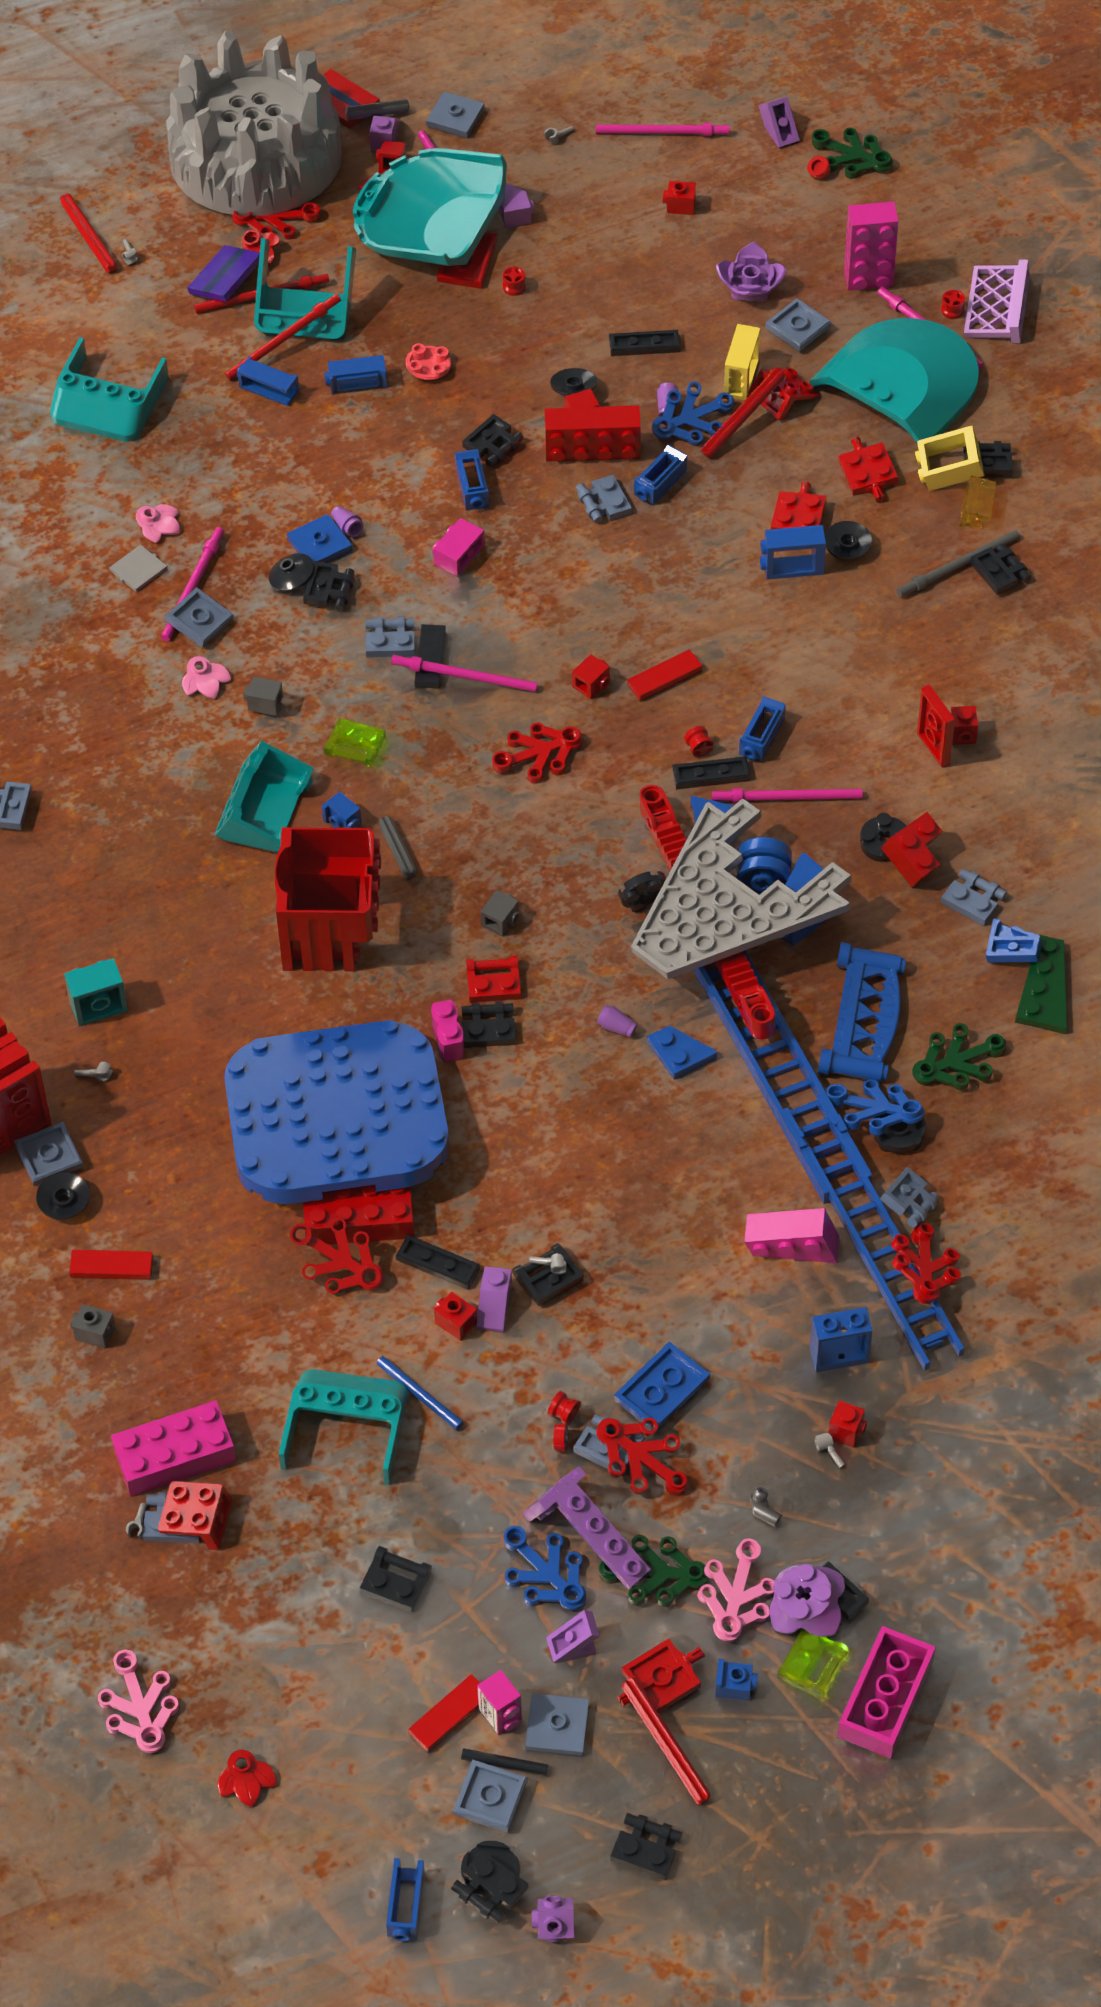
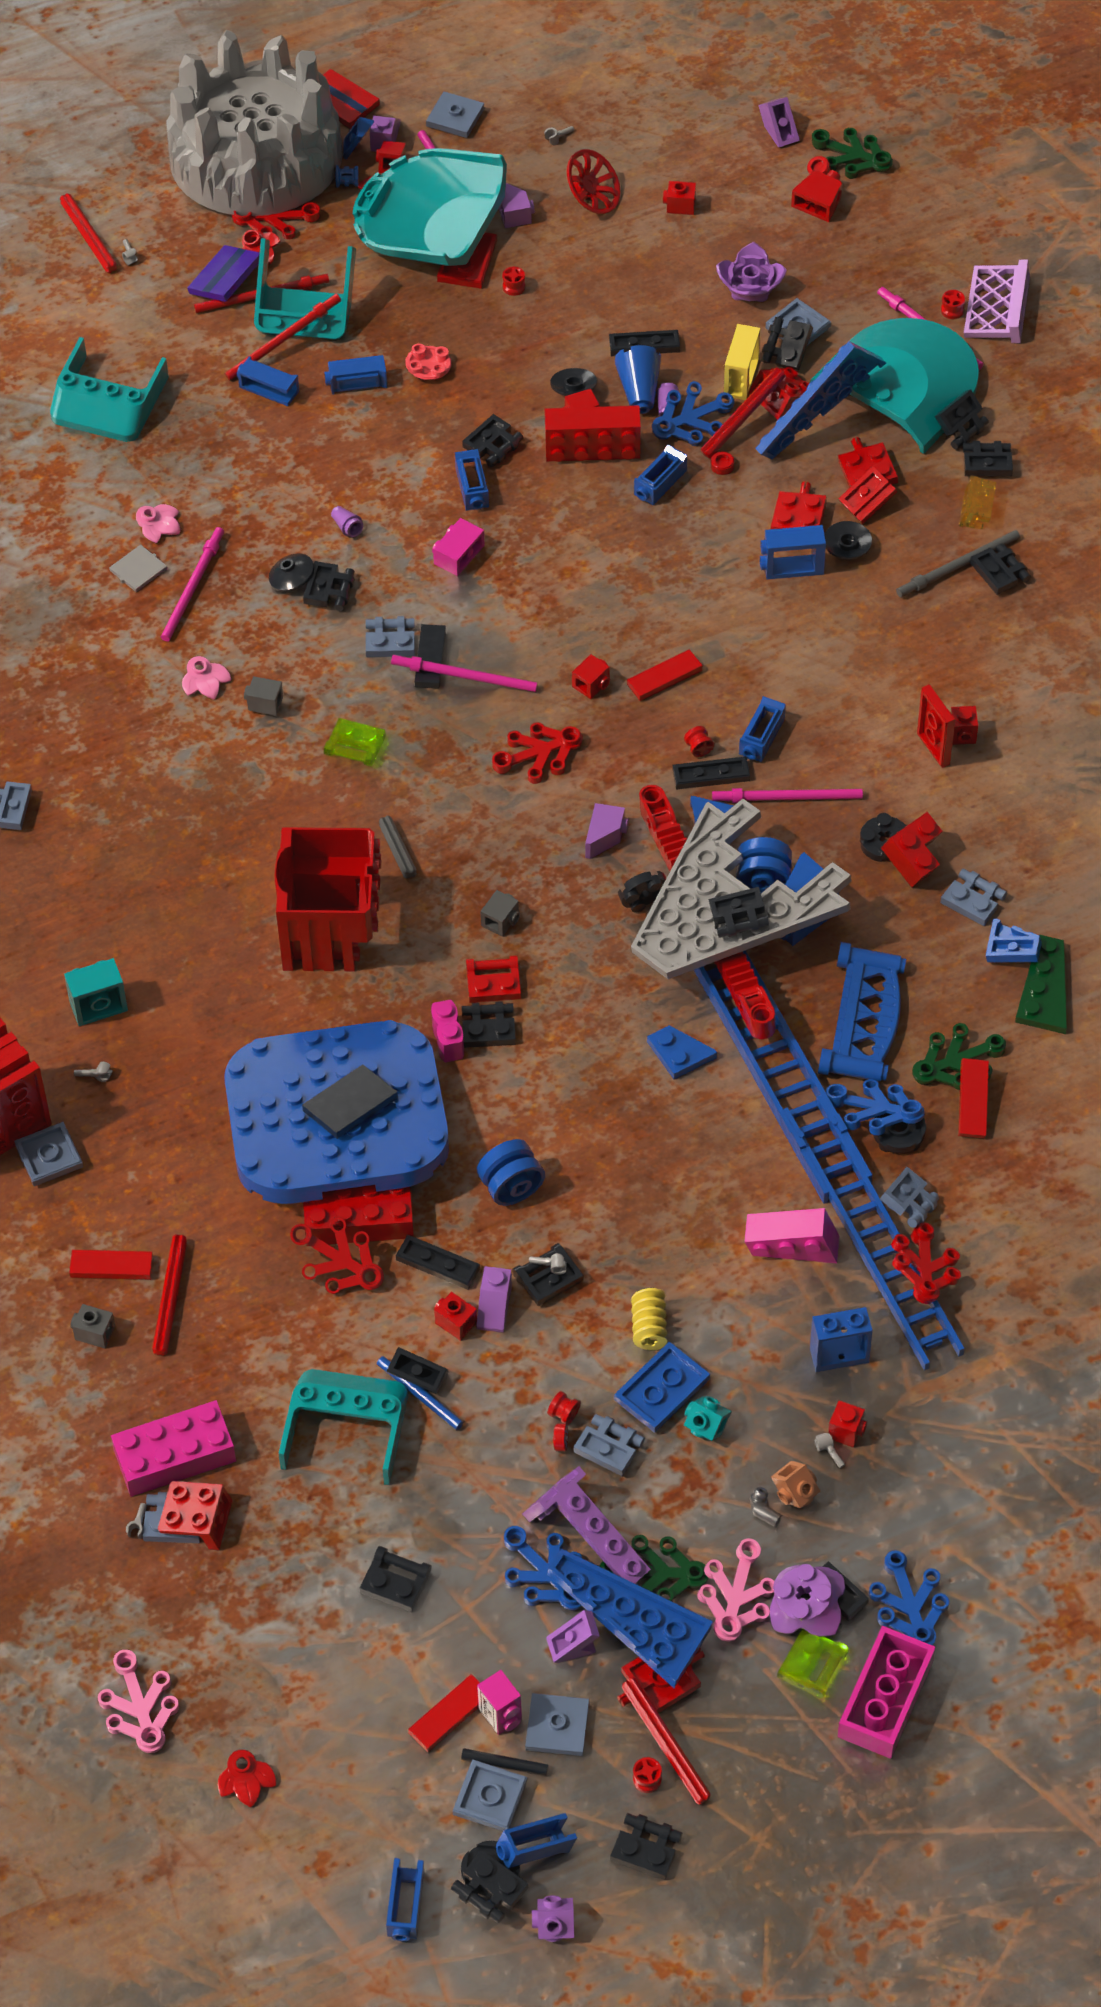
black dish [36,1172,90,1220] -> none
sand blue plate [165,587,234,648] -> none
teal windscreen [214,740,314,853] -> none
blue plate [286,514,352,563] -> none
blue brick [321,791,362,828] -> none
dark grey axle [345,99,410,120] -> none
sand blue plate [576,475,632,523] -> none
dark pink bar [596,123,730,137] -> none
red plant [596,1418,688,1496] -> none
medium lavender cone [597,1005,637,1038] -> none
blue brick [715,1659,758,1701] -> none
dark pink brick [844,201,899,291] -> none
light yellow window [915,426,984,491] -> none
none -> red axle [152,1234,187,1356]
none -> black tile [302,1064,398,1139]
none -> blue bush [335,165,358,188]
none -> blue slope [343,117,374,159]
none -> black slope [386,1347,449,1394]
none -> blue wheel [477,1139,545,1206]
none -> blue window [496,1813,577,1870]
none -> blue wing [547,1548,713,1688]
none -> red wheel [567,149,621,214]
none -> medium lavender slope [585,803,629,859]
none -> blue cone [615,345,661,414]
none -> light yellow piece [631,1288,668,1351]
none -> red wheel [633,1757,662,1793]
none -> teal brick [683,1396,732,1441]
none -> black plate [708,887,769,938]
none -> red tile [711,452,734,475]
none -> blue wing [755,341,886,459]
none -> black plate [761,317,813,371]
none -> nougat brick [771,1461,821,1508]
none -> red torso [791,170,842,222]
none -> red plate [838,466,897,525]
none -> blue plant [869,1550,949,1646]
none -> black plate [935,389,989,449]
none -> red tile [958,1058,989,1139]

